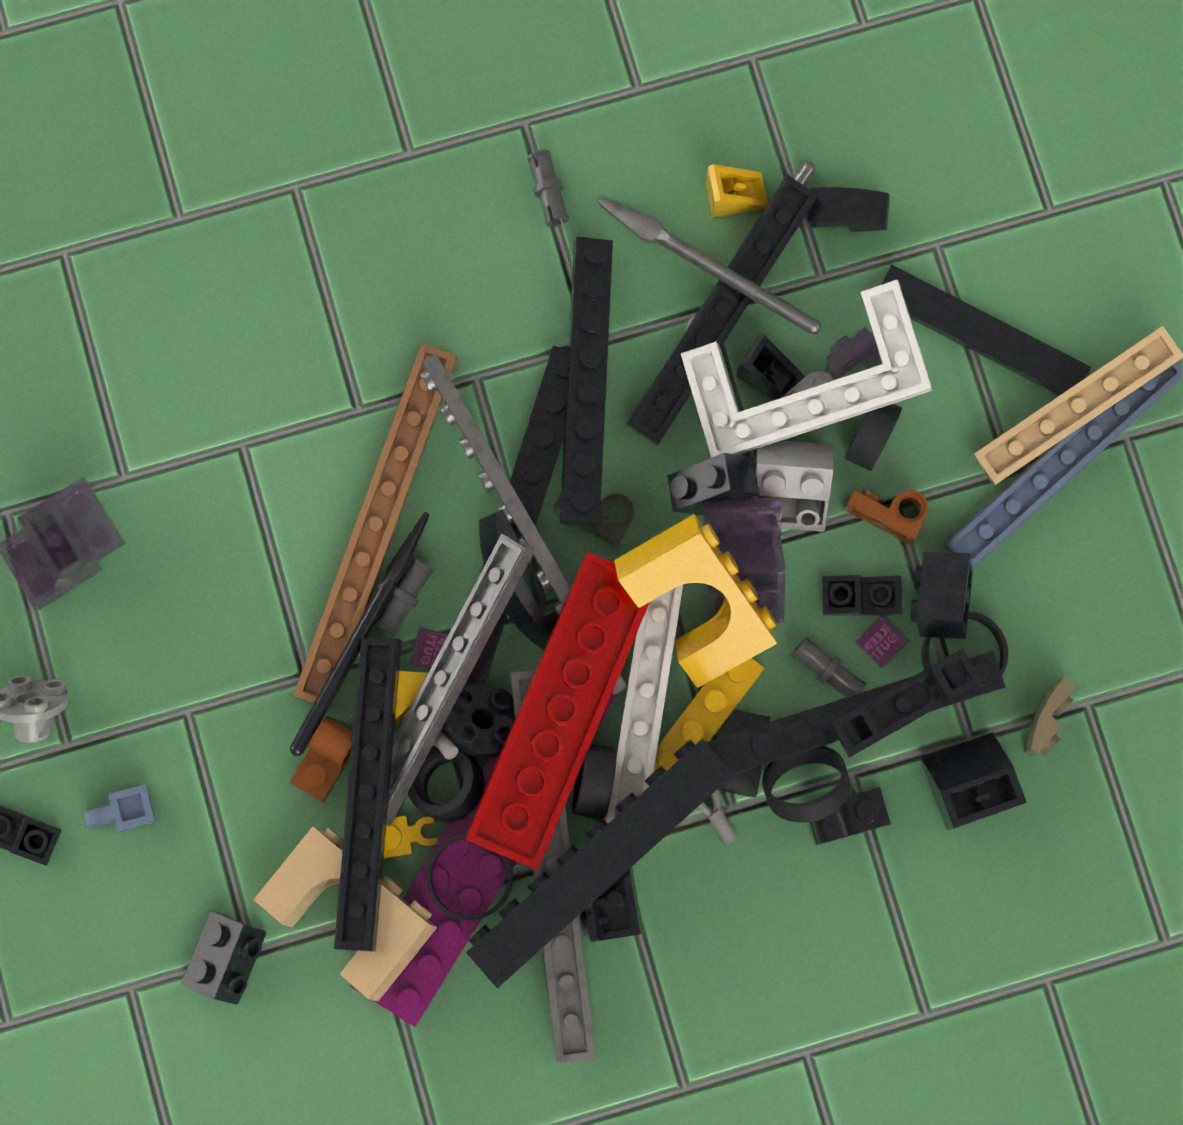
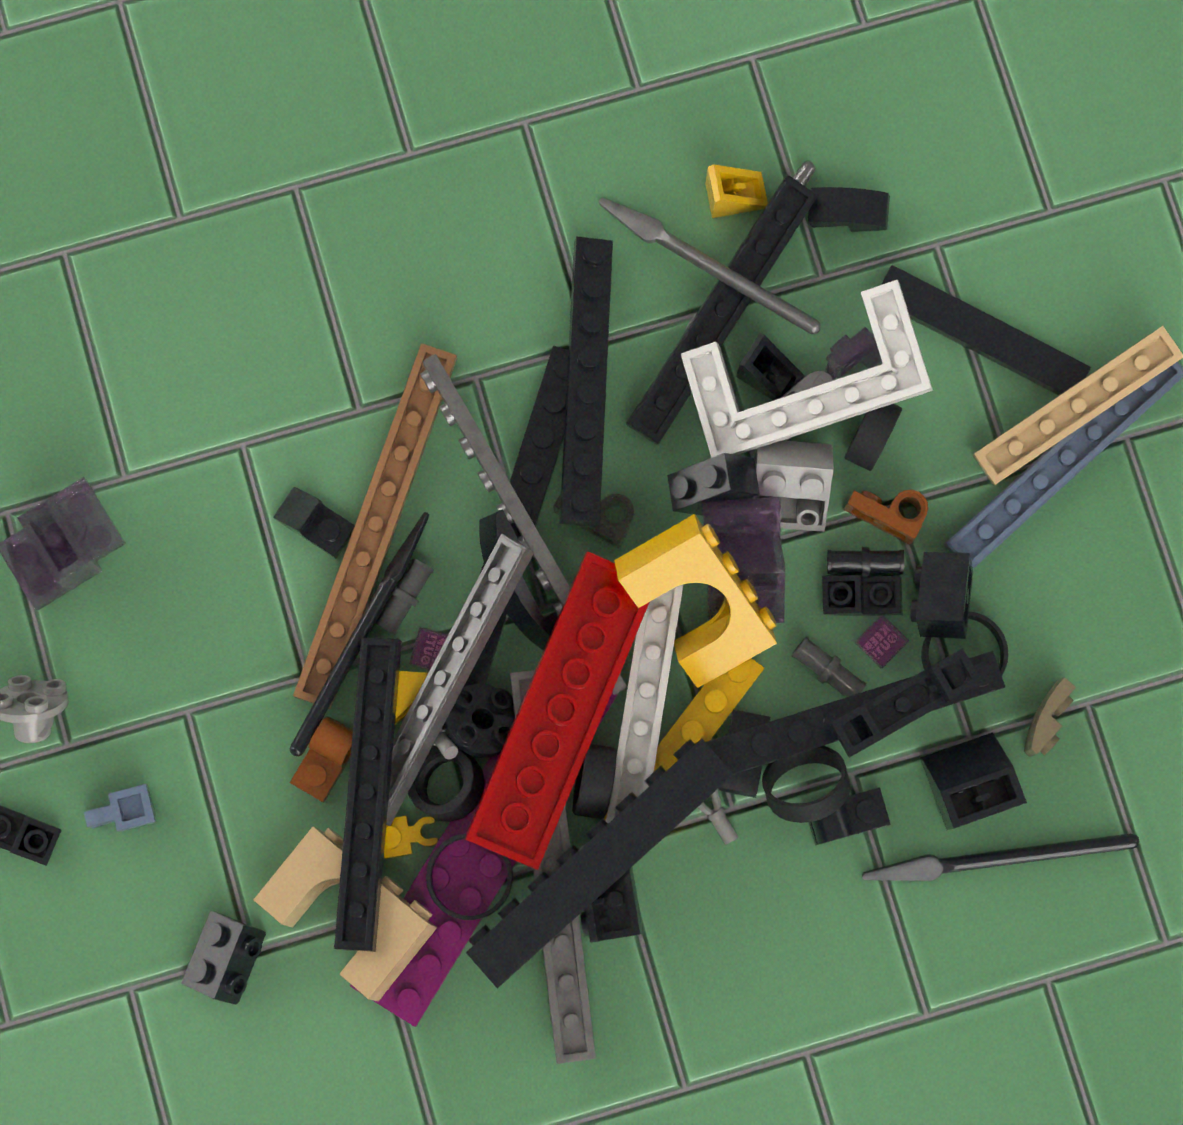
dark grey pin [527,149,569,227] -> none
none -> black slope [273,487,355,559]
none -> black pin [827,547,904,577]
none -> black piece [862,833,1140,881]

